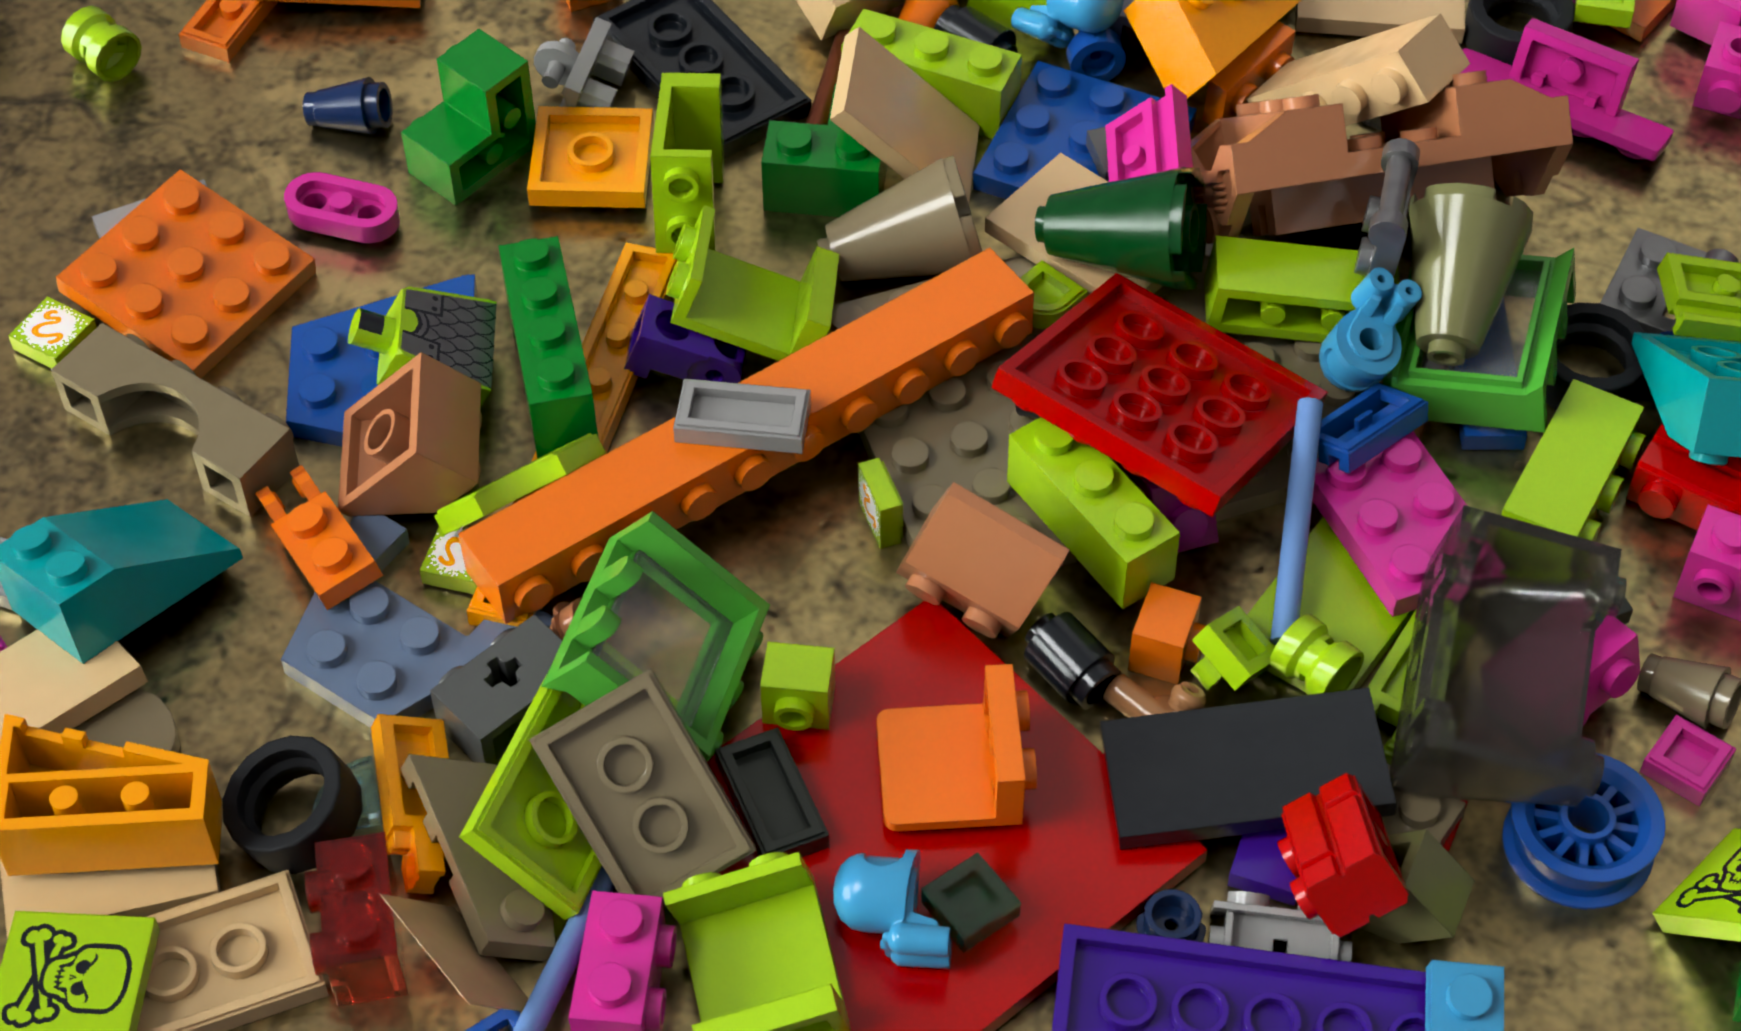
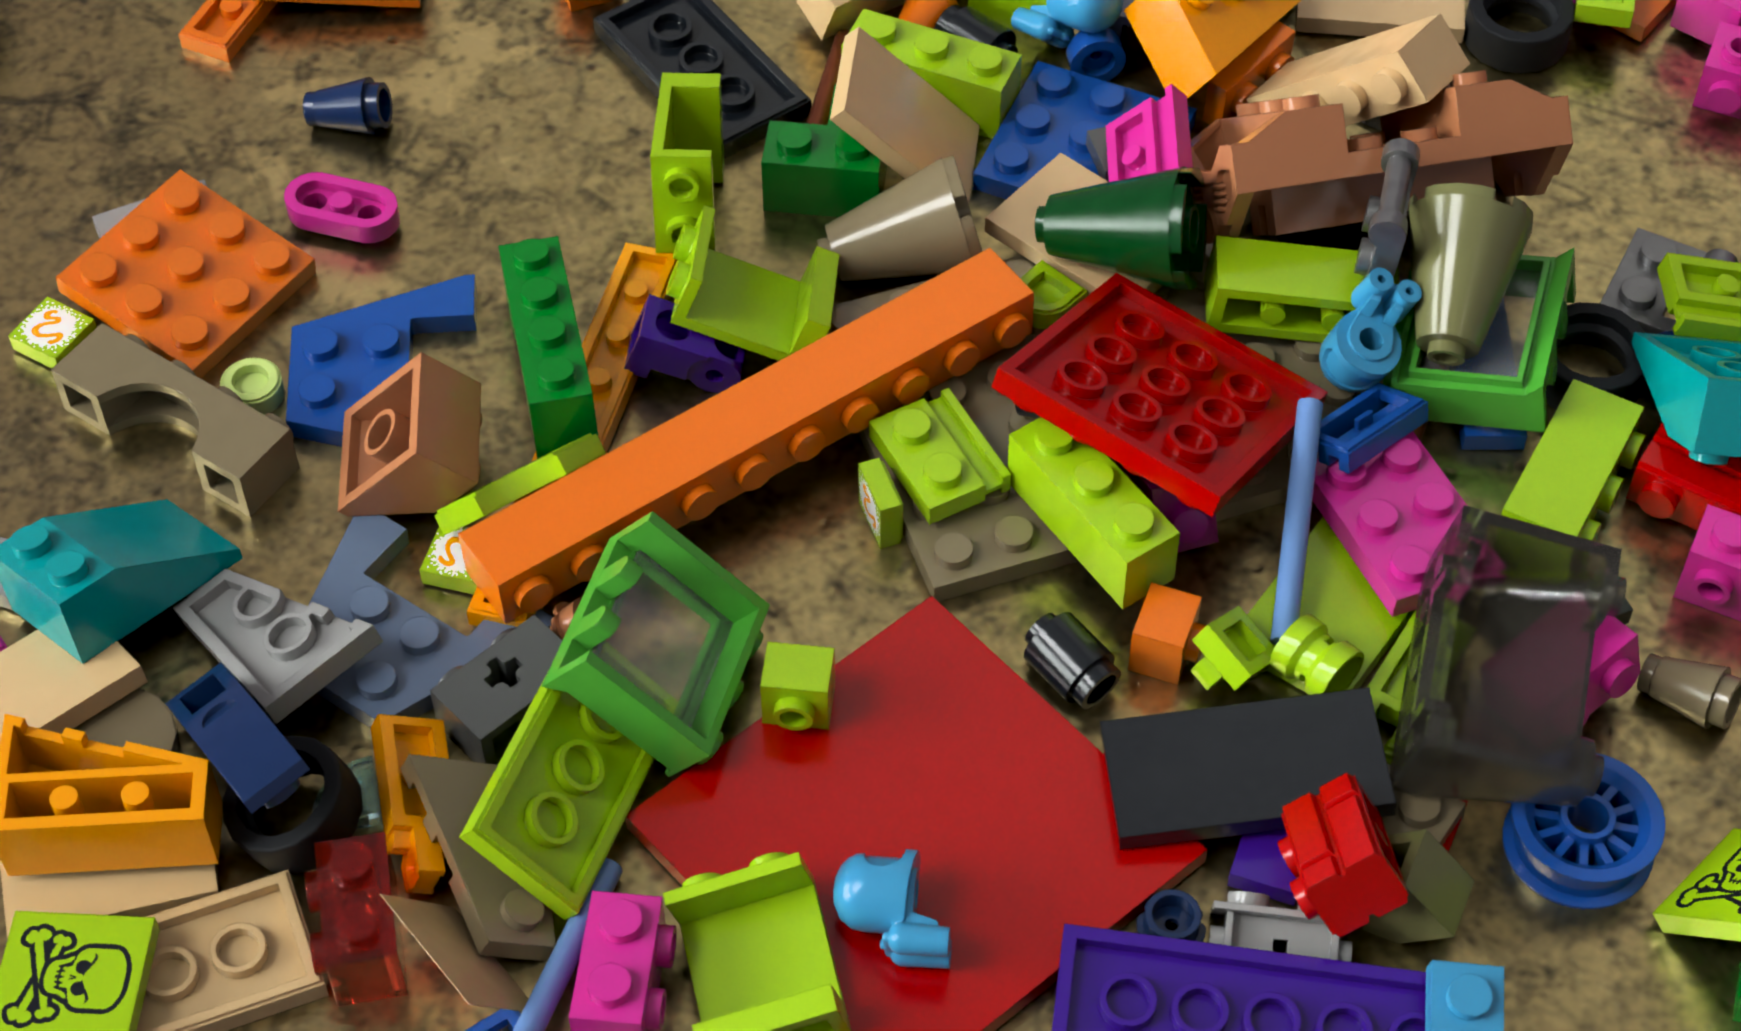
lime wheel [61,5,142,82] -> none
orange hinge [255,465,383,611] -> none
torso [348,286,497,406] -> none
green brick [401,29,536,206] -> none
light orange plate [527,106,654,208] -> none
dark tan tile [529,668,757,905] -> none
light grey hips [534,17,635,108] -> none
light grey tile [673,379,811,454] -> none
pearl dark grey tile [715,727,829,857] -> none
orange bracket [876,664,1037,832] -> none
nougat slope [896,482,1070,638] -> none
clear green plate [921,852,1021,953] -> none
medium nougat arm [1103,674,1206,718] -> none
dark pink bracket [1461,18,1674,161] -> none
dark pink tile [1639,714,1736,807] -> none
none -> dark blue slope [165,662,310,814]
none -> light grey wing [173,568,383,724]
none -> yellowish green tile [220,357,285,415]
none -> lime plate [869,388,1011,525]

